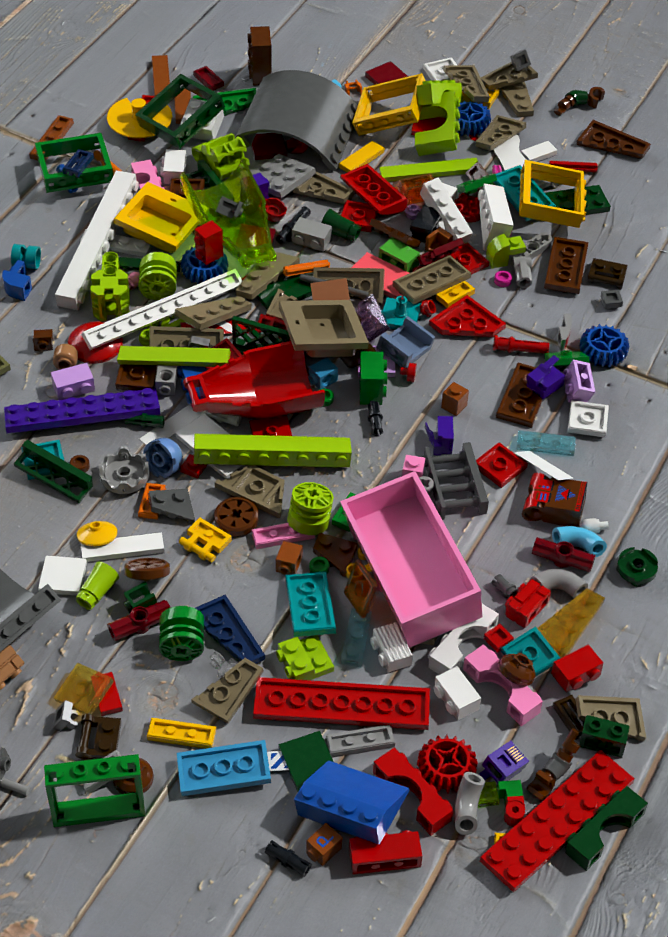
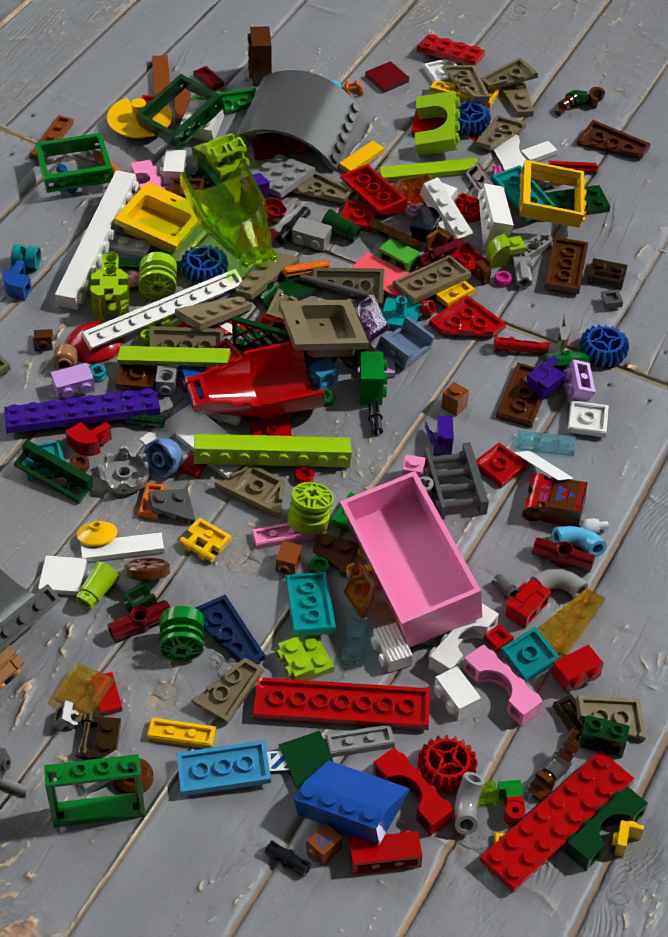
dark blue tile [63,149,94,178] -> none
flat silver tile [188,336,210,348] -> none
red piece [194,220,223,265] -> none
reddish brown wheel [214,497,258,536] -> none
dark grey bracket [215,196,244,222] -> none
nougat brick [310,278,350,300] -> none
yellow window [352,73,426,136] -> none
red tile [400,363,417,382] -> none
lime arch [416,80,463,106] -> none
green plate [456,174,497,194] -> none
dark purple piece [478,741,529,783] -> none
reddish brown piece [498,653,536,686] -> none
flat silver tile [510,49,531,71] -> none
dark green plate [616,547,658,587] -> none
none -> red brick [65,422,112,456]
none -> teal bush [90,364,107,382]
none -> red tile [294,467,314,484]
none -> red plate [416,34,485,66]
none -> reddish brown plate [474,259,491,285]
none -> yellow bracket [611,820,644,857]

